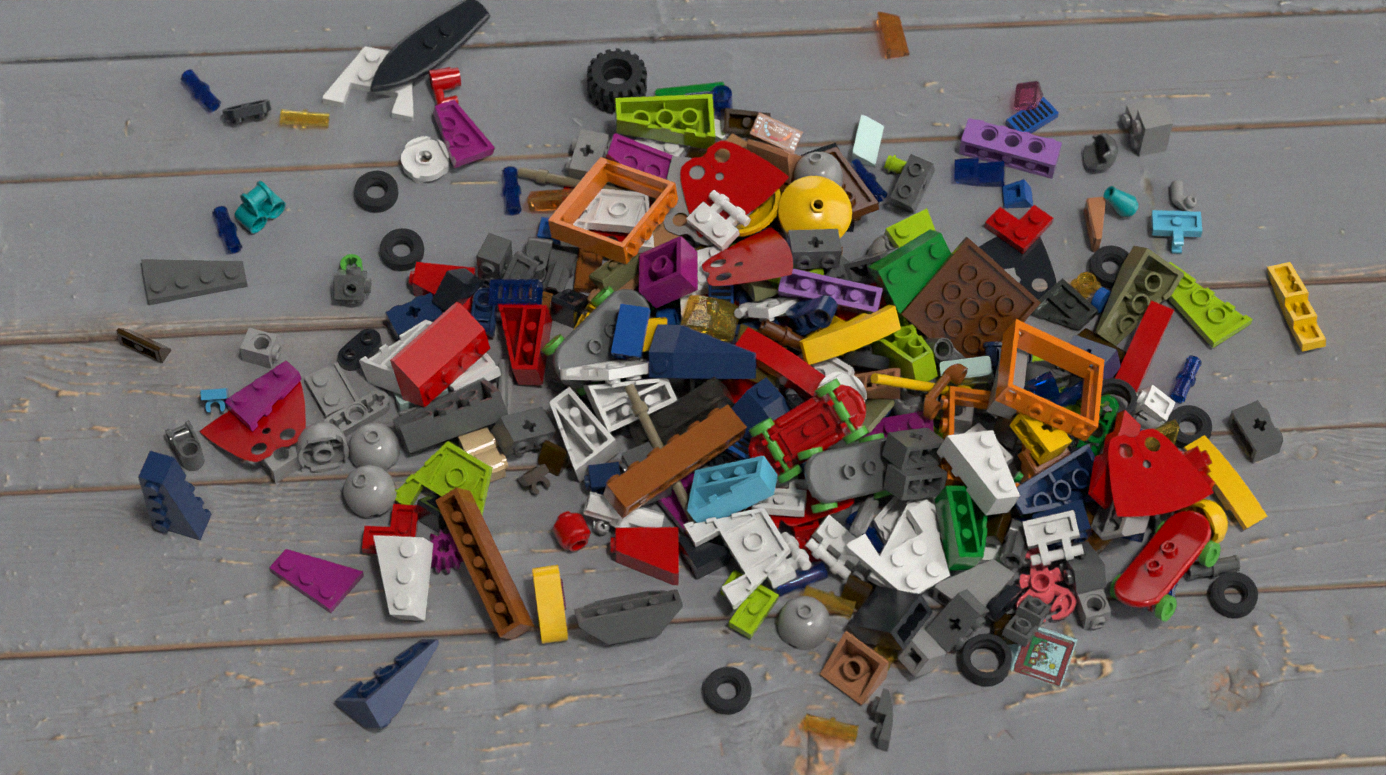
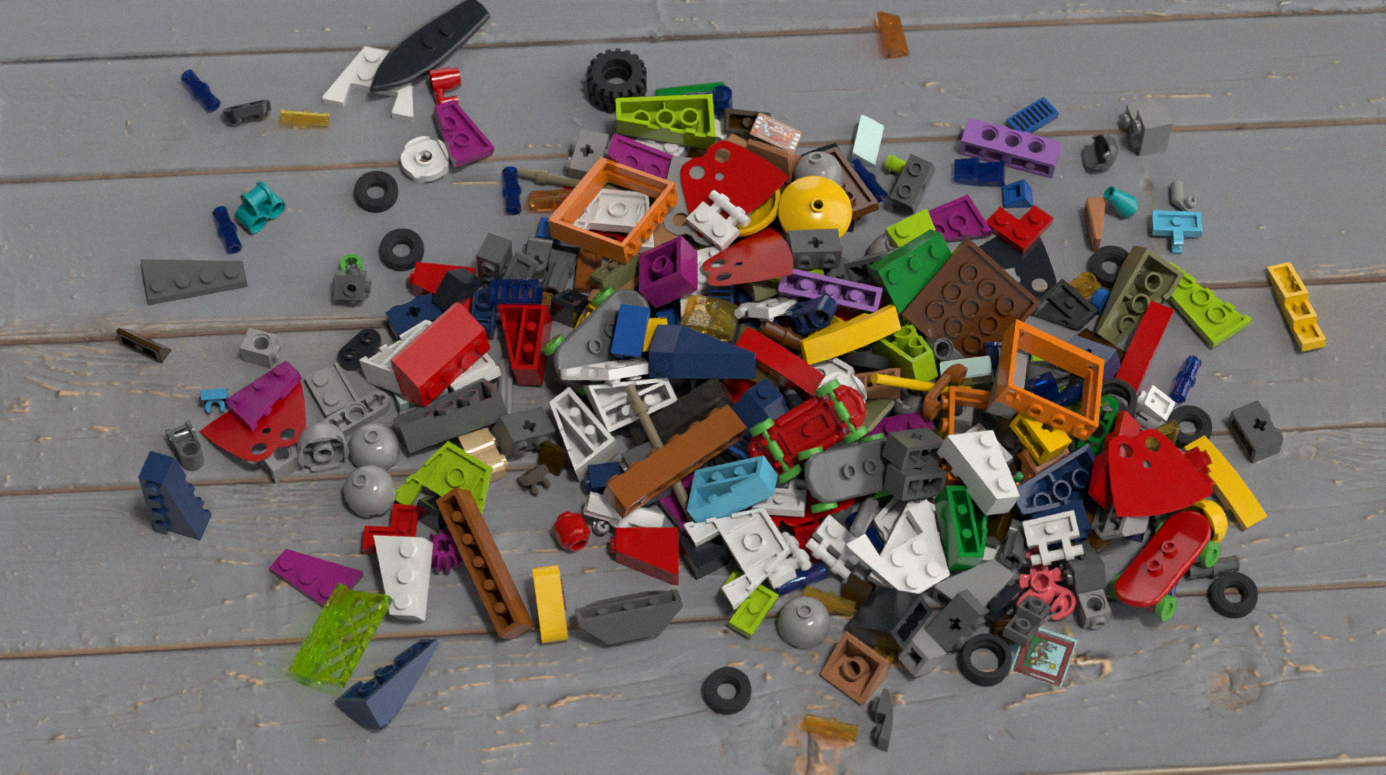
clear pink slope [1014,81,1043,111] -> none
none -> clear neon green fence [288,583,393,688]
none -> magenta wing [928,194,992,241]

